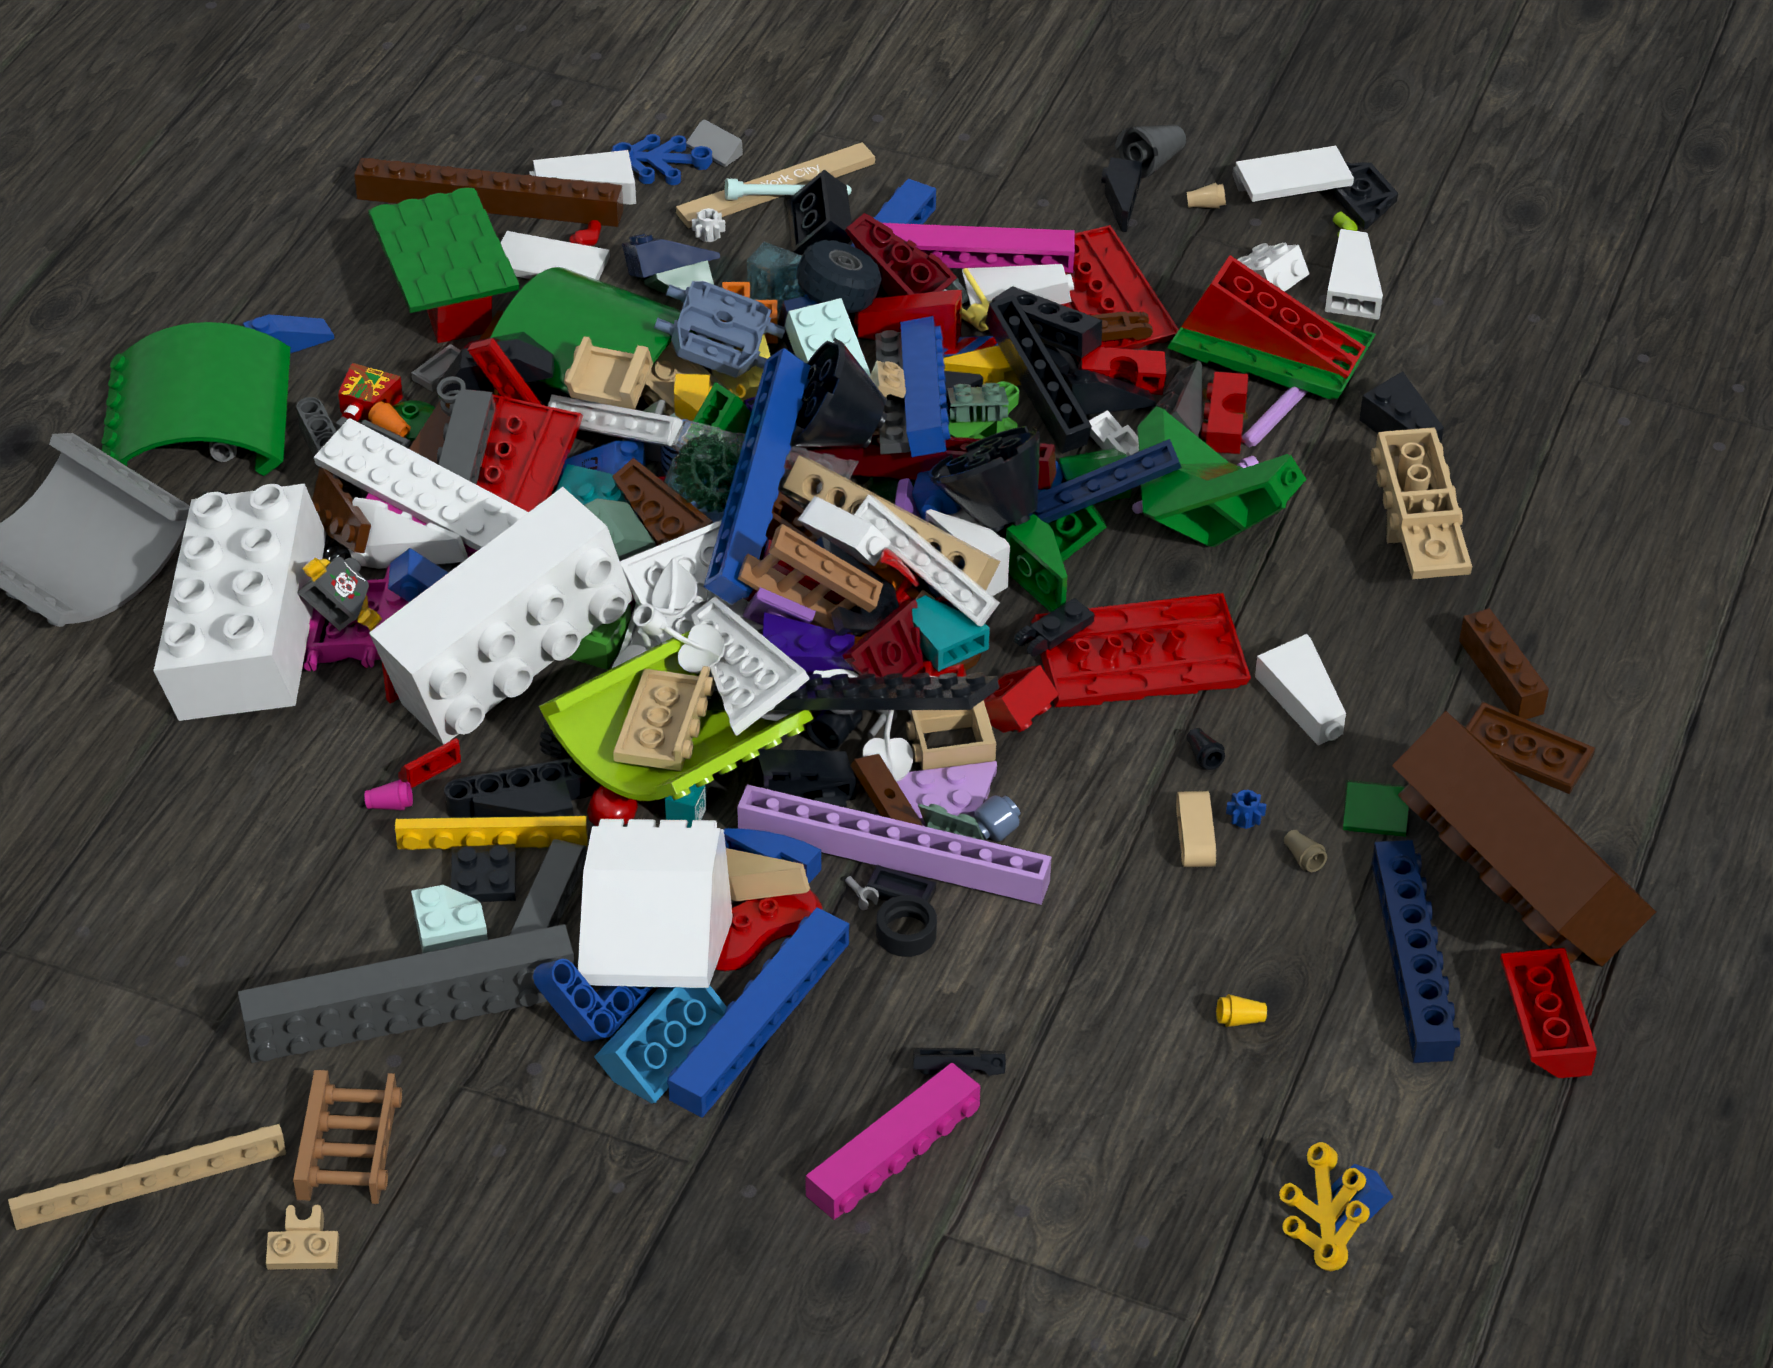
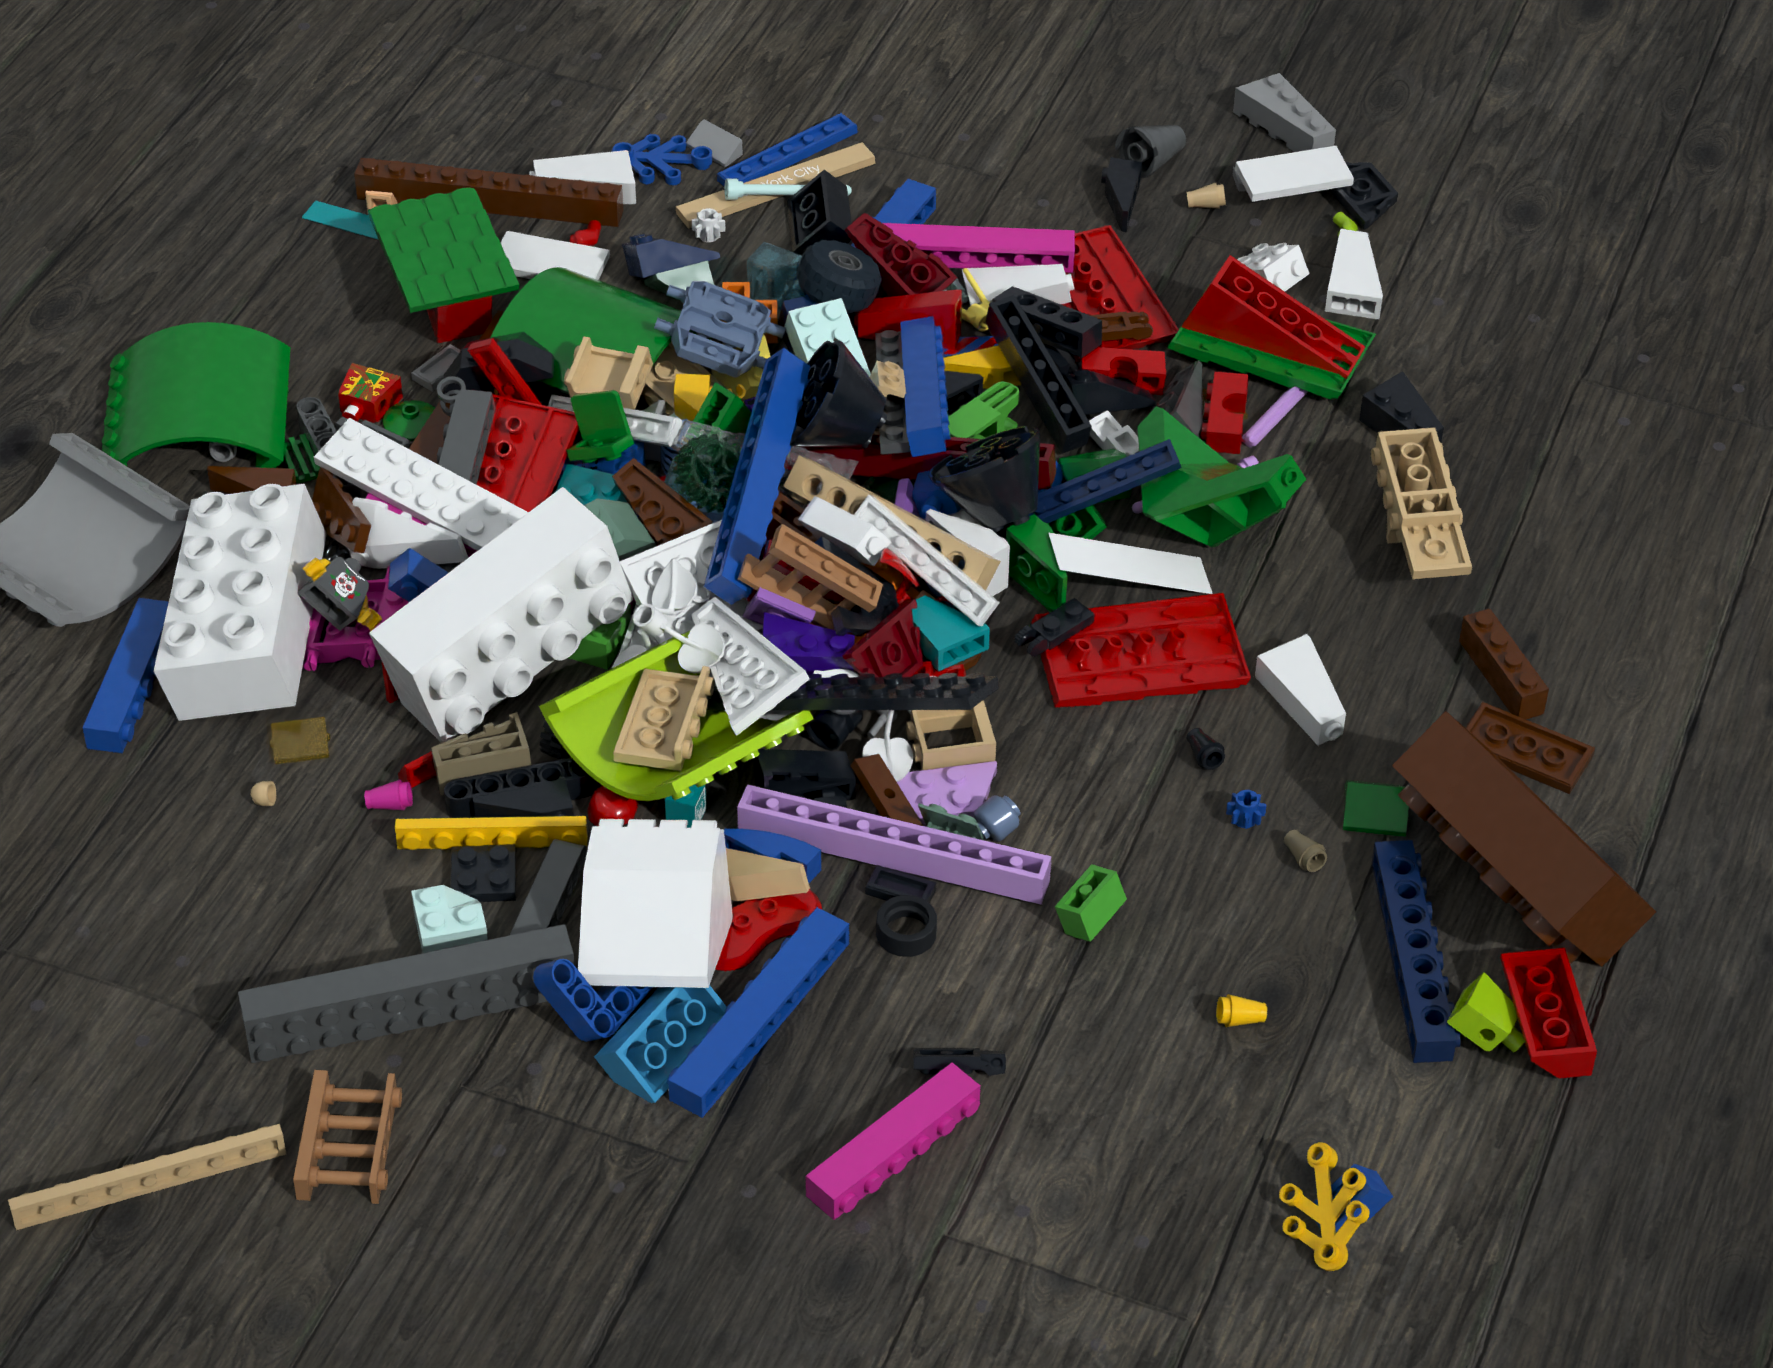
blue slope [243,314,335,354] -> none
tan plate [266,1205,339,1270] -> none
orange cone [368,401,411,438] -> none
light grey hand [845,876,879,910] -> none
sand green hinge [947,383,1009,422] -> none
red slope [984,664,1059,733] -> none
tan beam [1176,791,1216,867] -> none
none -> blue brick [83,598,169,753]
none -> reddish brown slope [207,466,297,494]
none -> tan hinge [251,781,276,806]
none -> clear yellow piece [270,717,330,764]
none -> green tile [283,434,320,484]
none -> teal sticker [302,201,379,240]
none -> light nougat slope [365,190,397,212]
none -> dark tan wedge [431,712,531,795]
none -> green bracket [567,390,634,463]
none -> blue tile [717,113,857,186]
none -> white sticker [1048,533,1213,594]
none -> bright green brick [1055,864,1127,942]
none -> light grey wedge [1233,73,1336,152]
none -> lime torso [1447,972,1525,1053]

